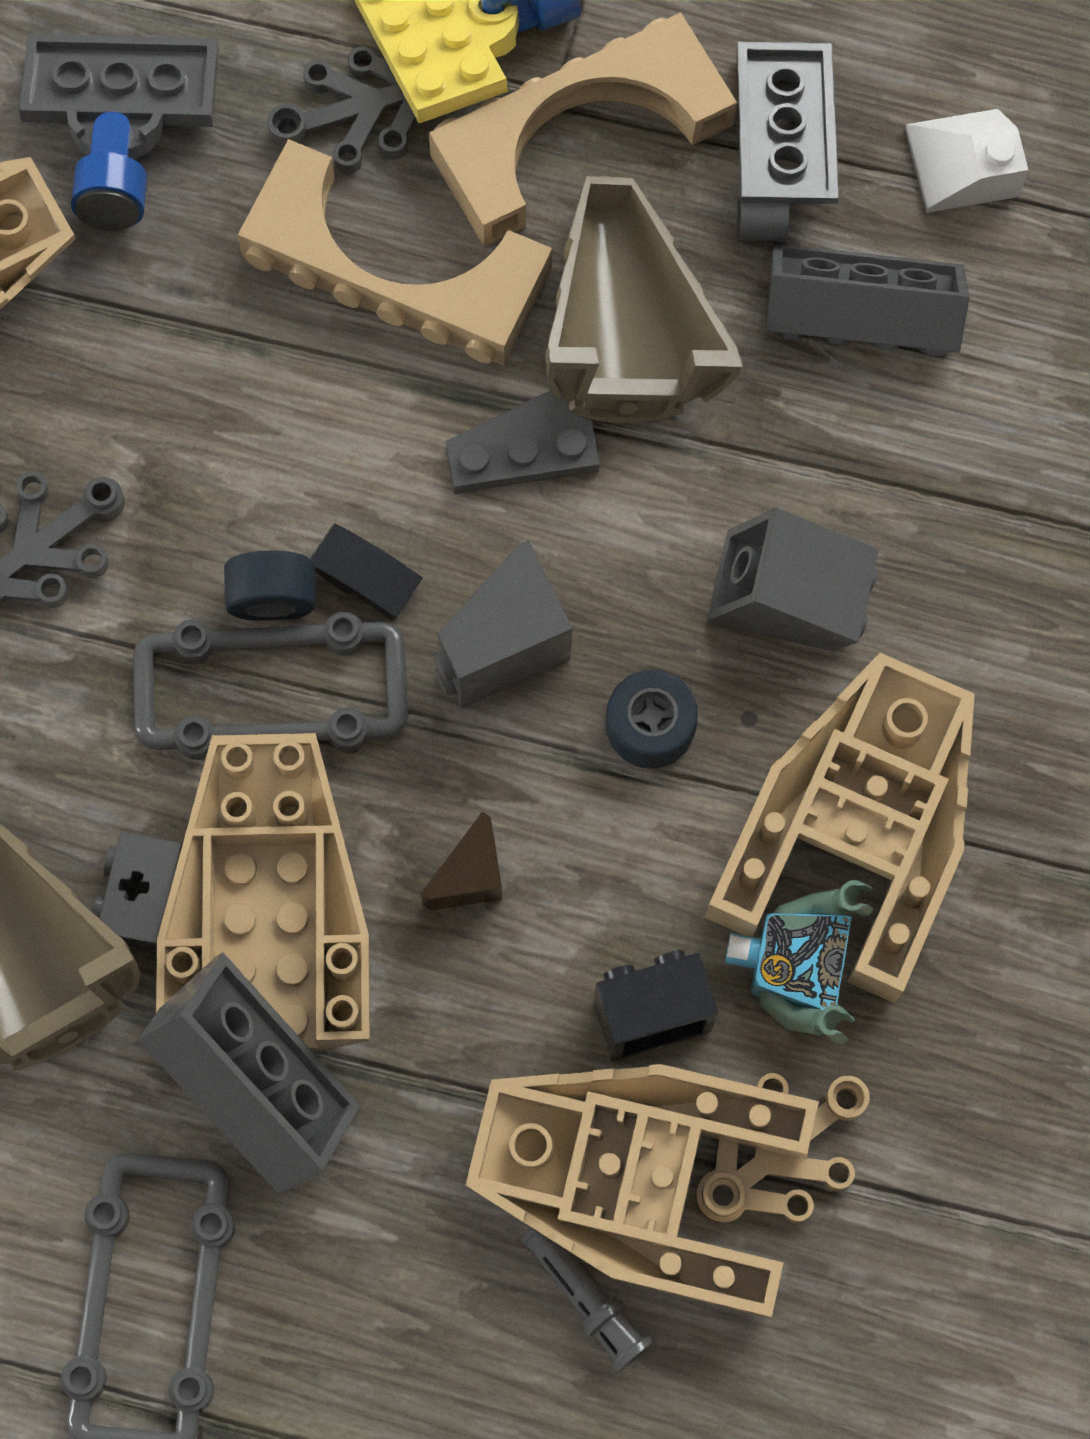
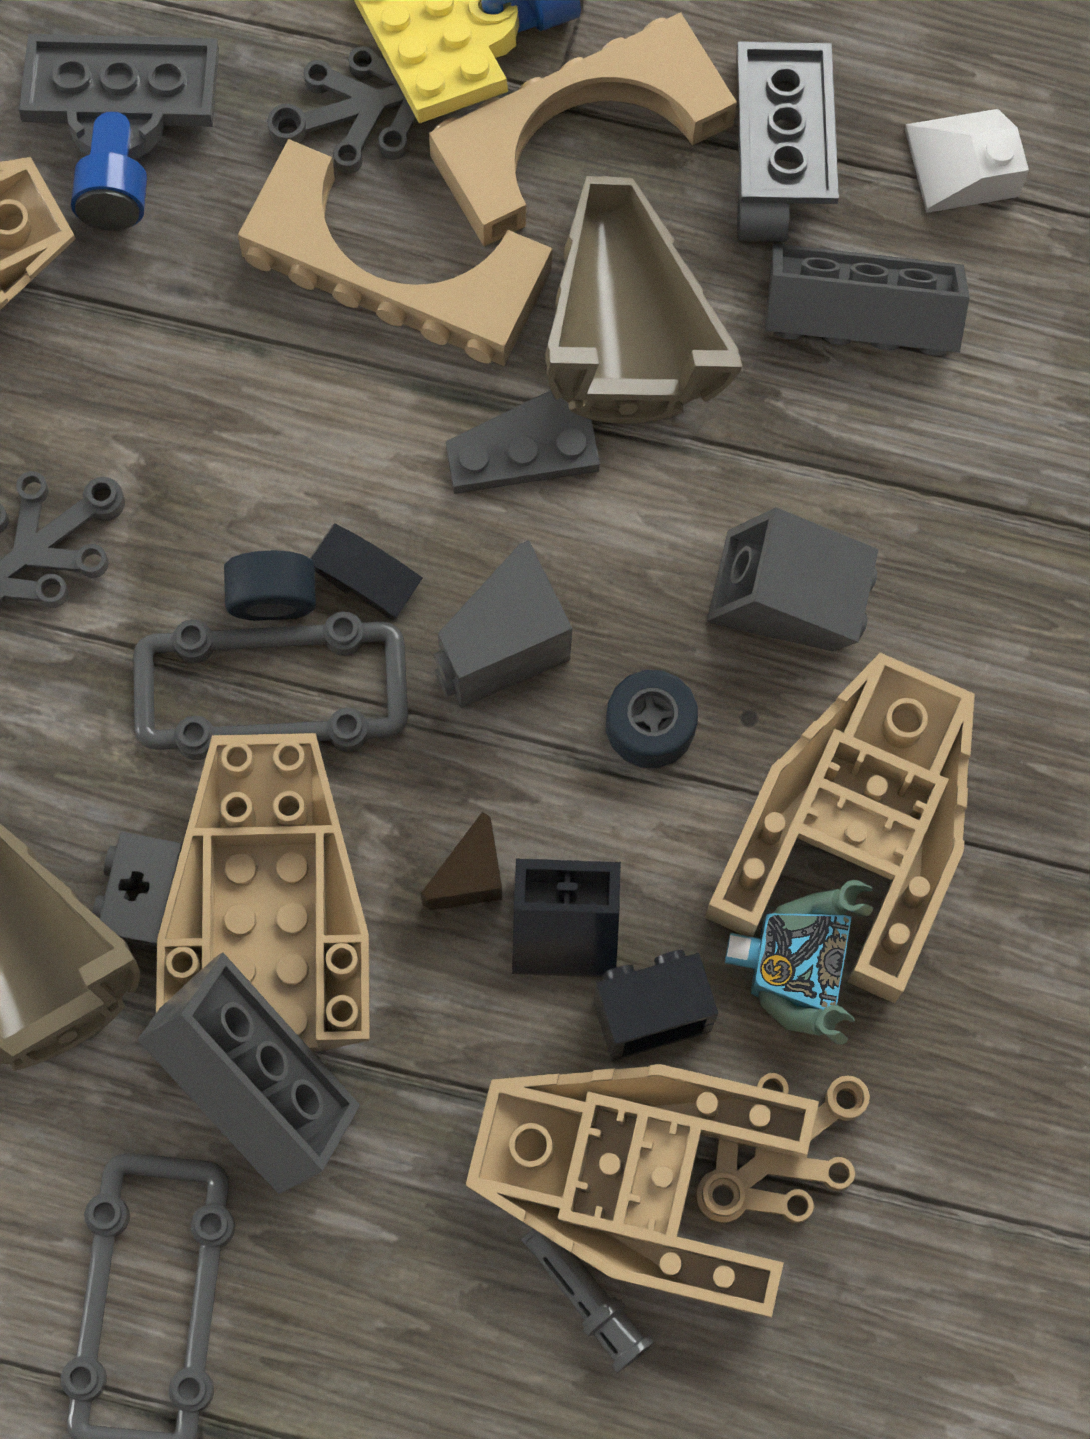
none -> black slope [512,858,621,977]

